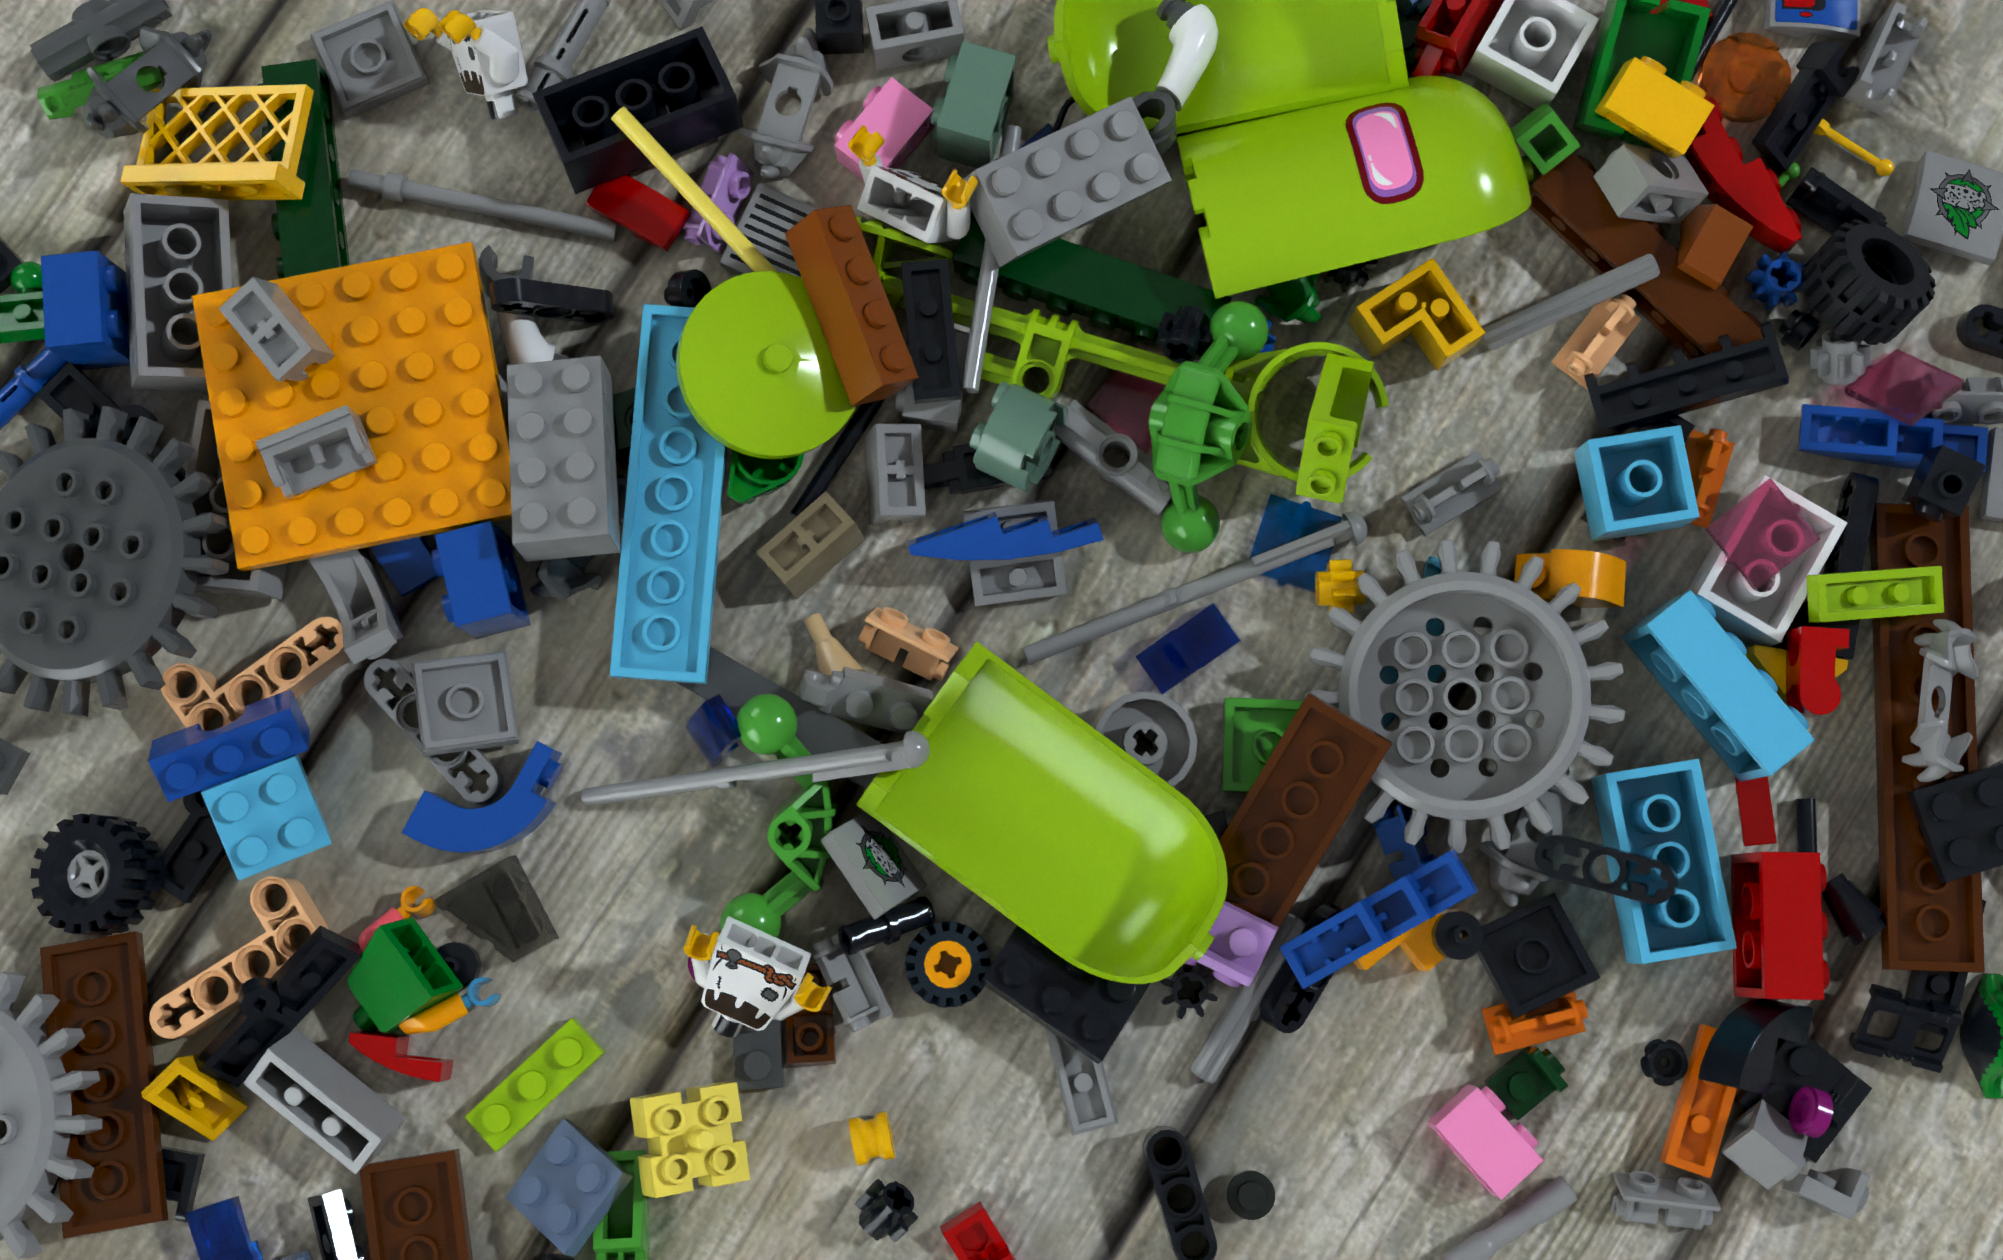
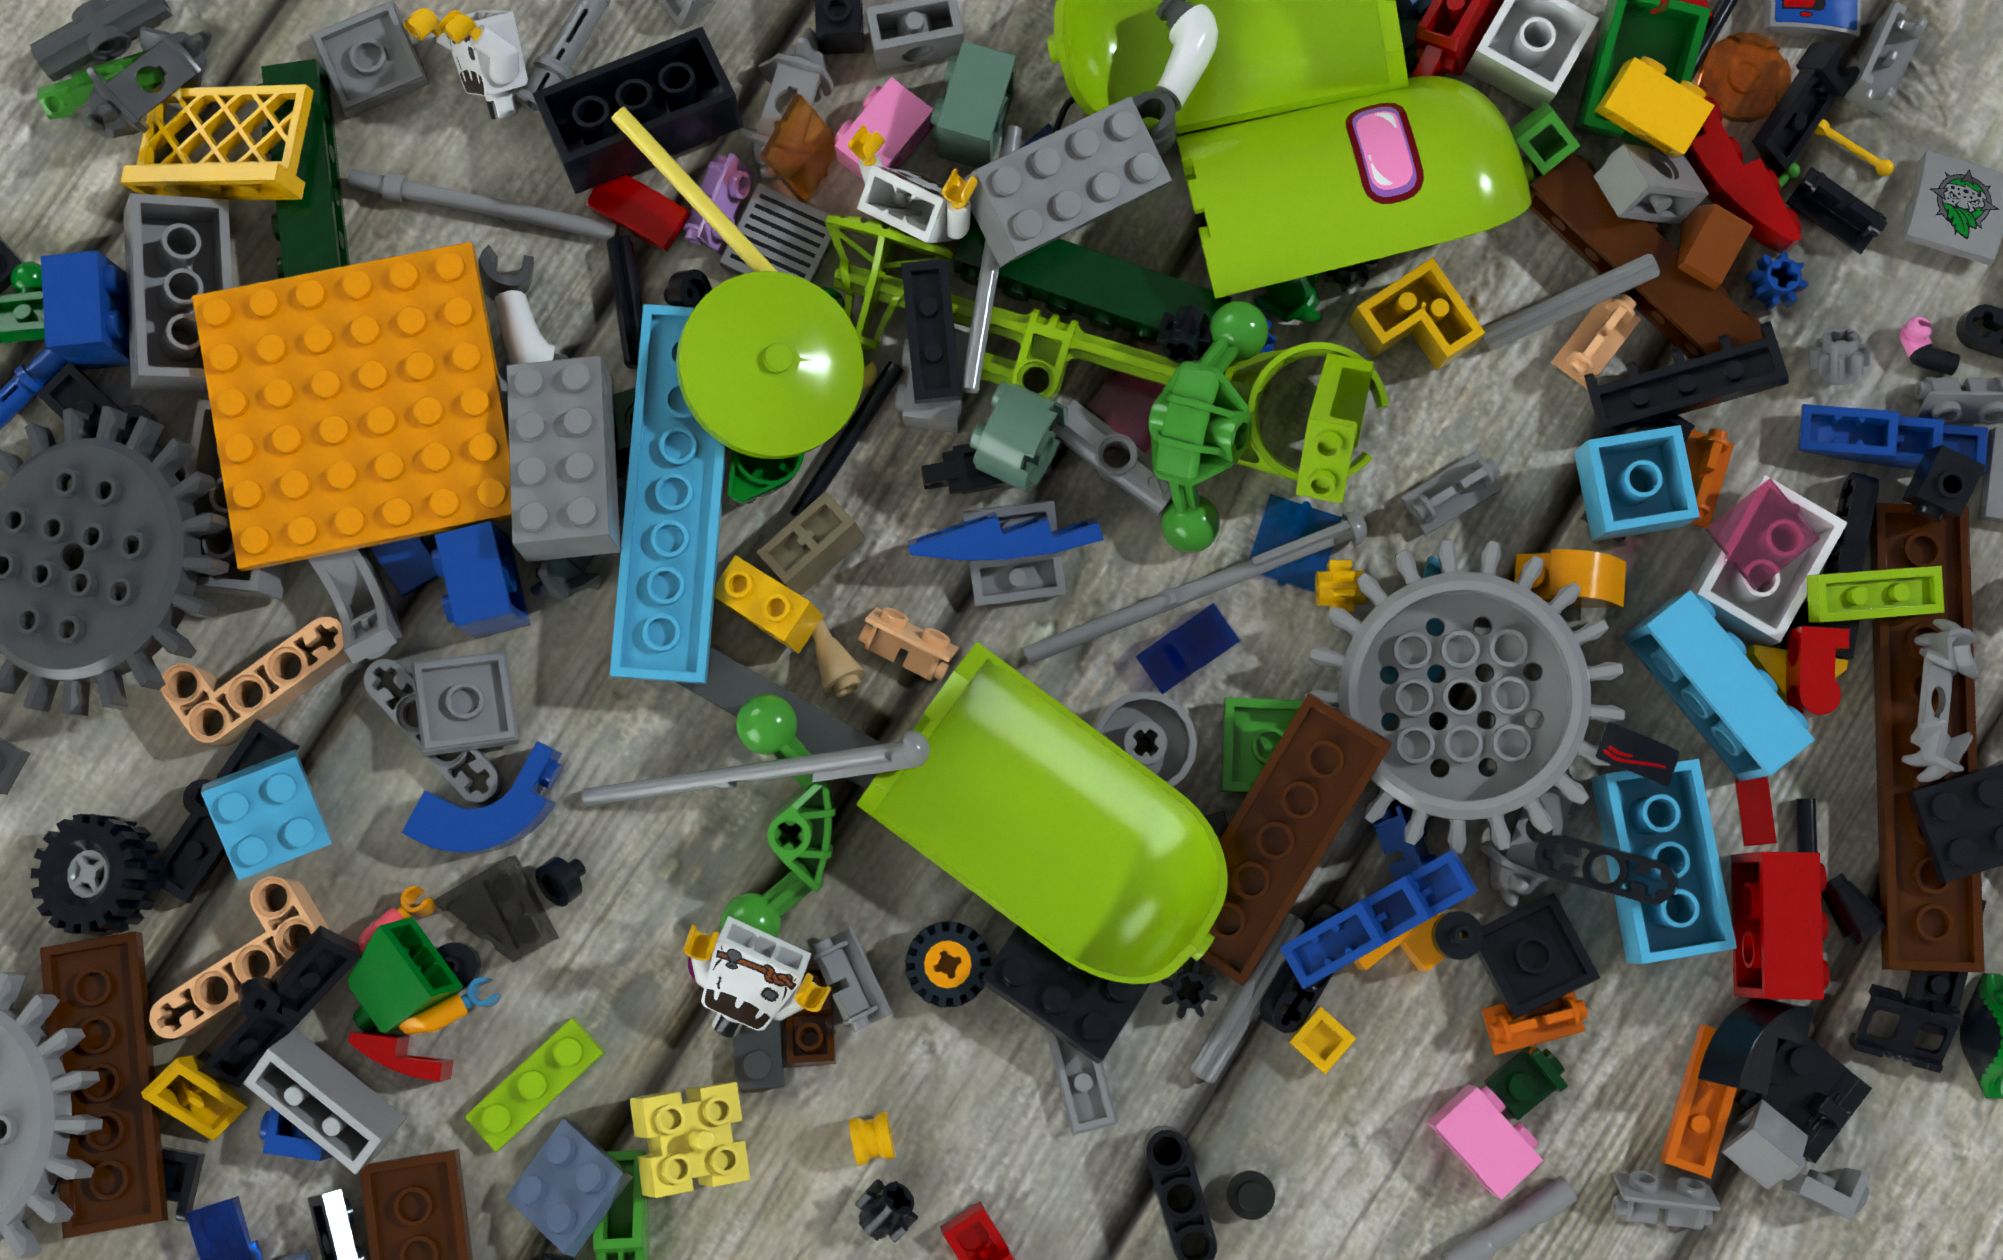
blue arch [148,689,310,802] -> none
light grey hinge [219,277,335,382] -> none
light grey hinge [255,405,378,499] -> none
black beam [490,278,614,323] -> none
clear blue slope [686,694,742,768] -> none
dark orange brick [785,205,919,406] -> none
light grey hinge [799,667,933,735] -> none
light grey slope [820,812,928,920] -> none
black pin [838,896,935,955] -> none
light grey hinge [865,424,926,525] -> none
lavender bracket [1185,901,1279,987] -> none
black plate [1640,1039,1688,1086] -> none
black plate [1778,308,1822,351] -> none
magenta tile [1788,1086,1833,1138] -> none
black tyre [1801,220,1936,345] -> none
clear pink piece [1845,349,1964,426] -> none
none -> blue bracket [260,1107,333,1161]
none -> black tile [535,857,586,907]
none -> black axle [606,235,643,369]
none -> yellow brick [714,555,824,654]
none -> clear orange piece [760,94,836,204]
none -> yellow plate [1287,1006,1357,1075]
none -> black sticker [1596,722,1680,787]
none -> arm [1899,317,1960,376]

